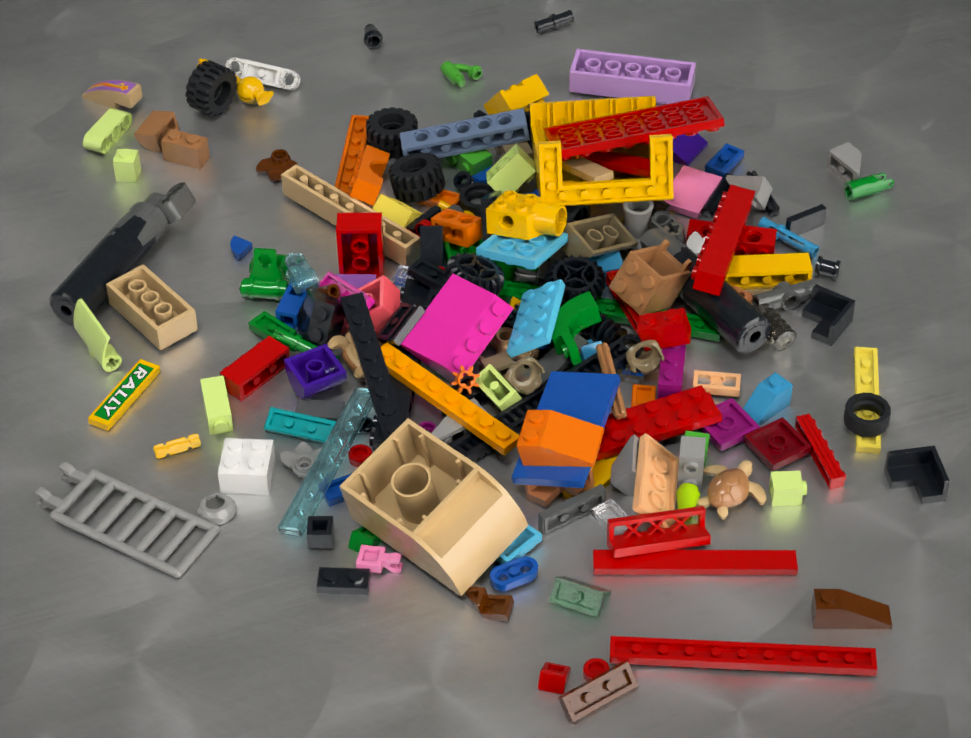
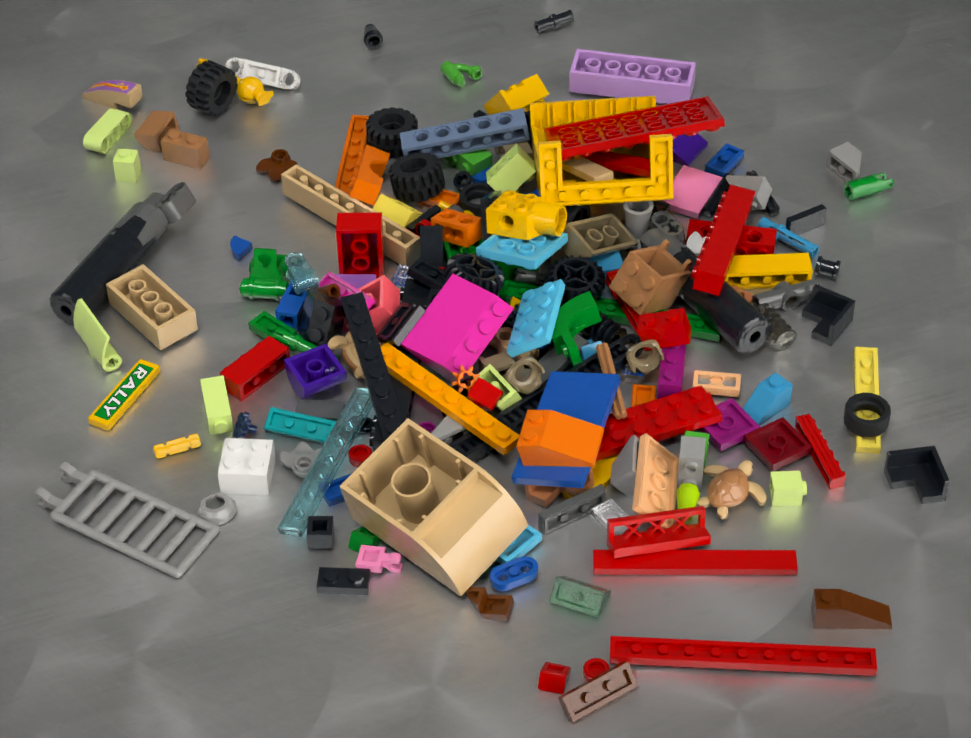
none -> dark blue plant [232,412,257,438]
none -> red slope [468,378,503,411]

